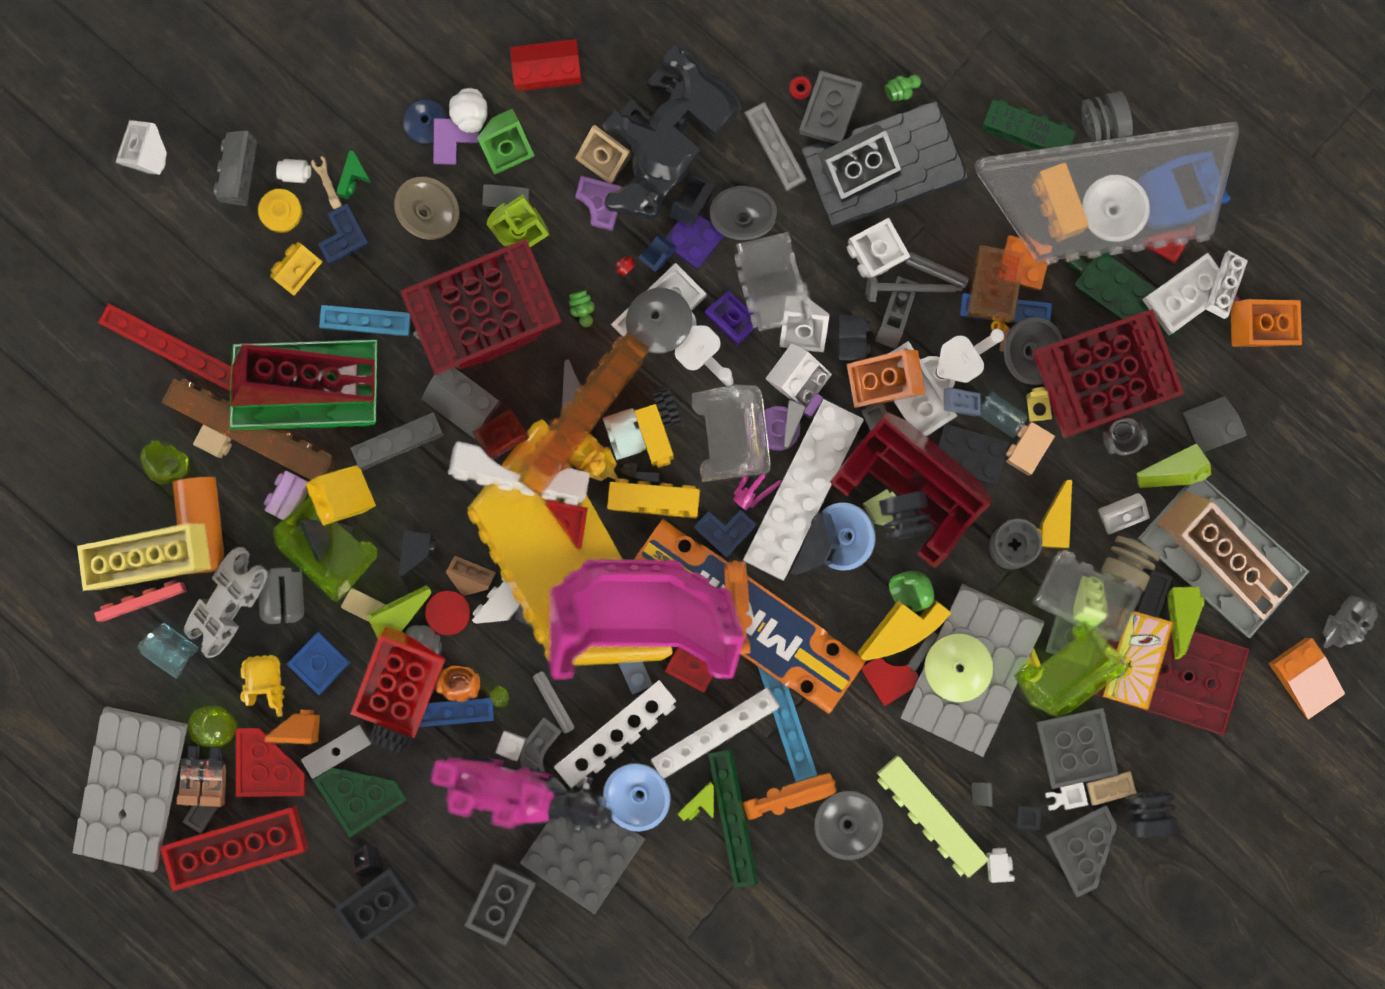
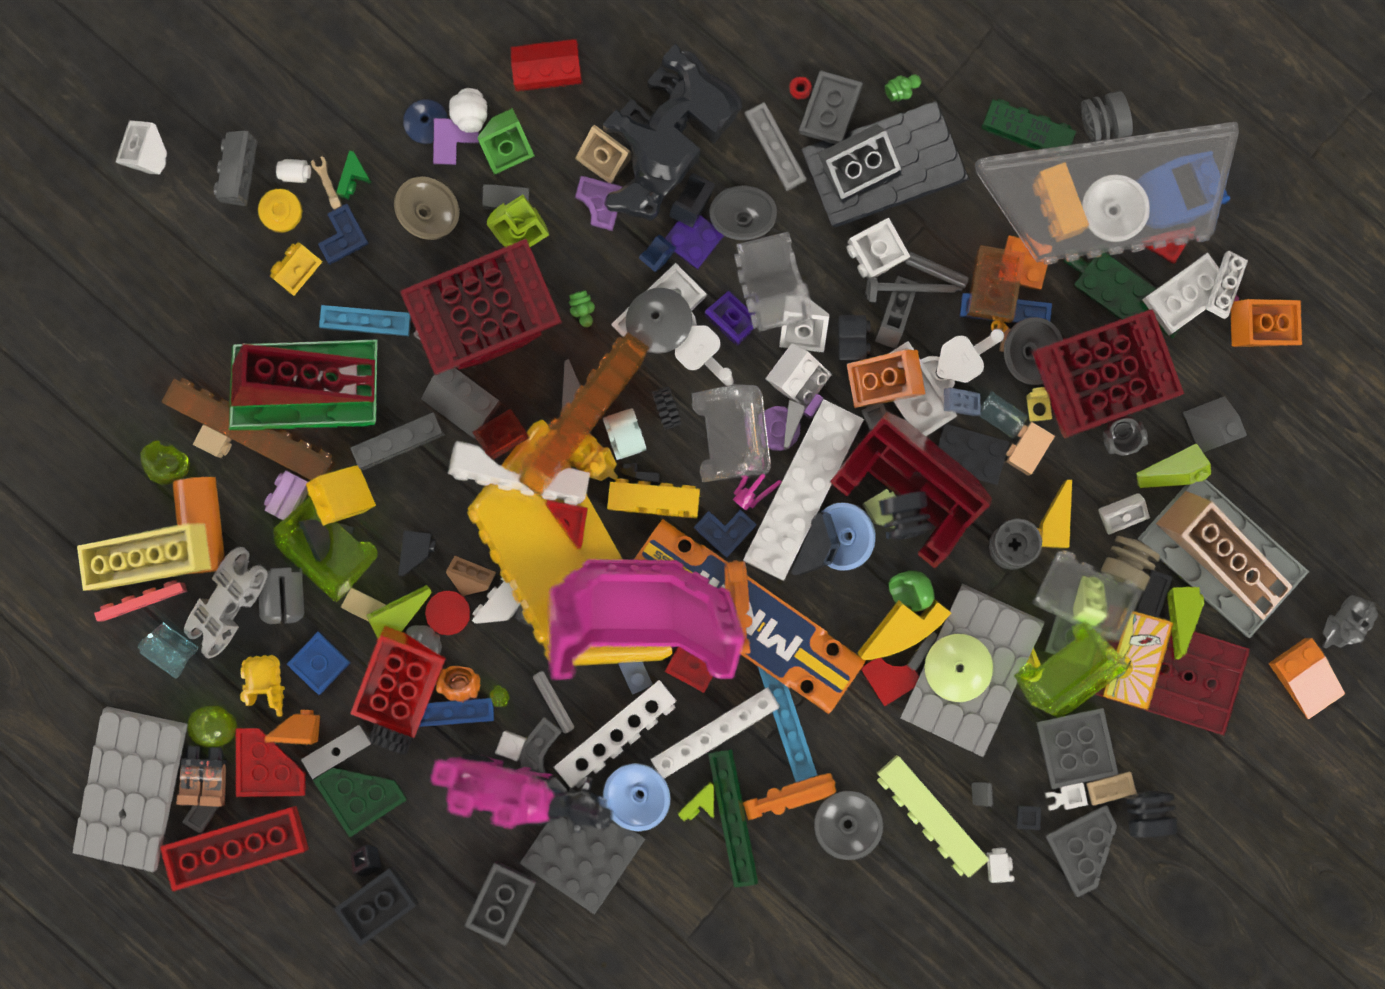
red tile [98,303,231,391] -> none
red plate [615,256,636,276] -> none
yellow brick [634,404,674,468] -> none

